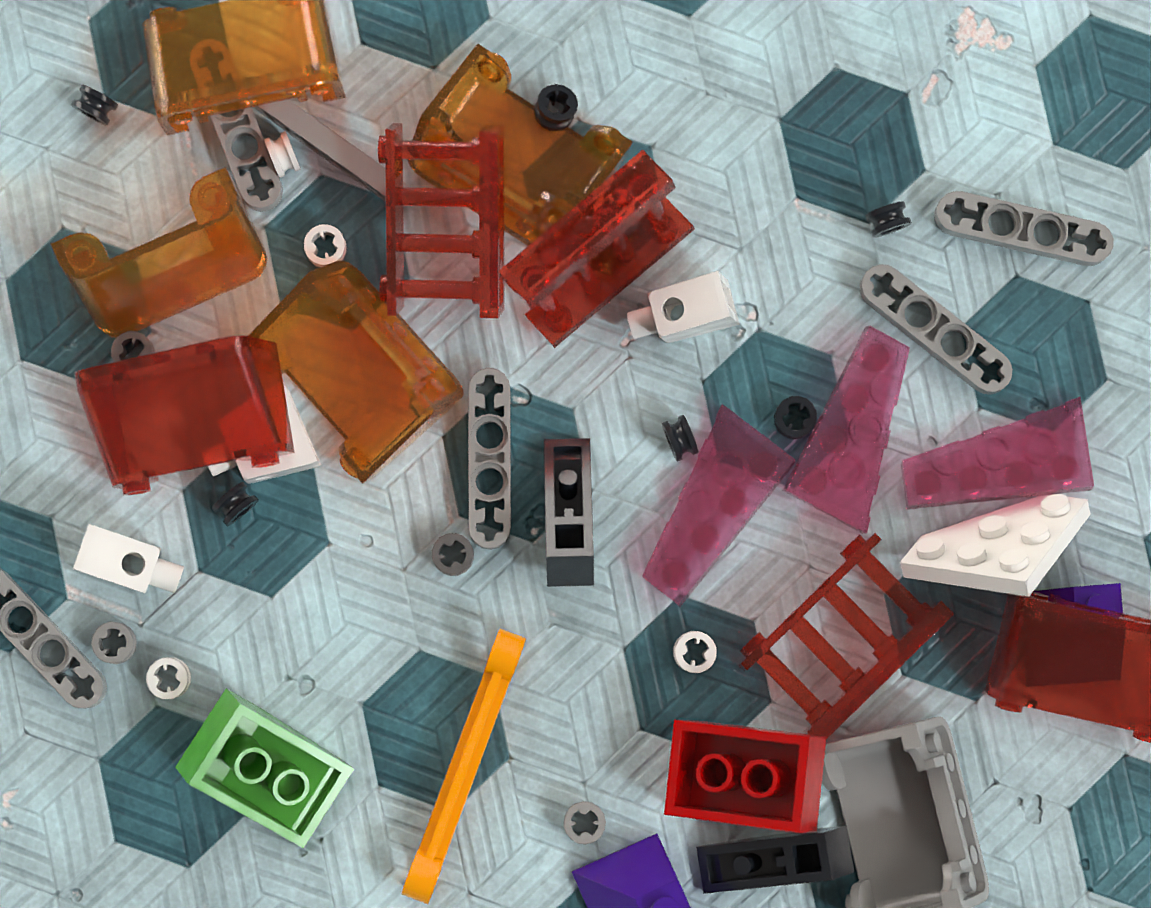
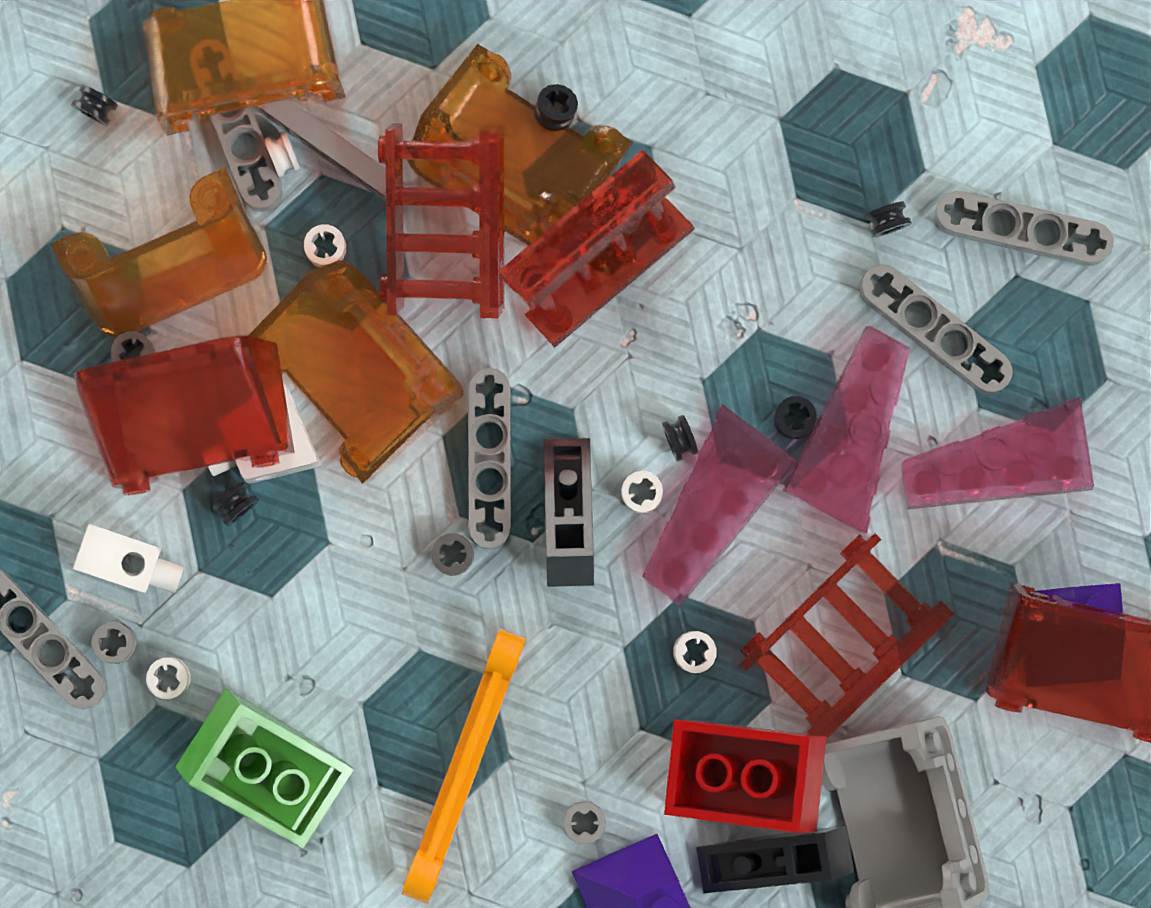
white torso [627,271,740,343] -> none
white plate [900,494,1091,597] -> none
none -> white bush [621,471,663,514]

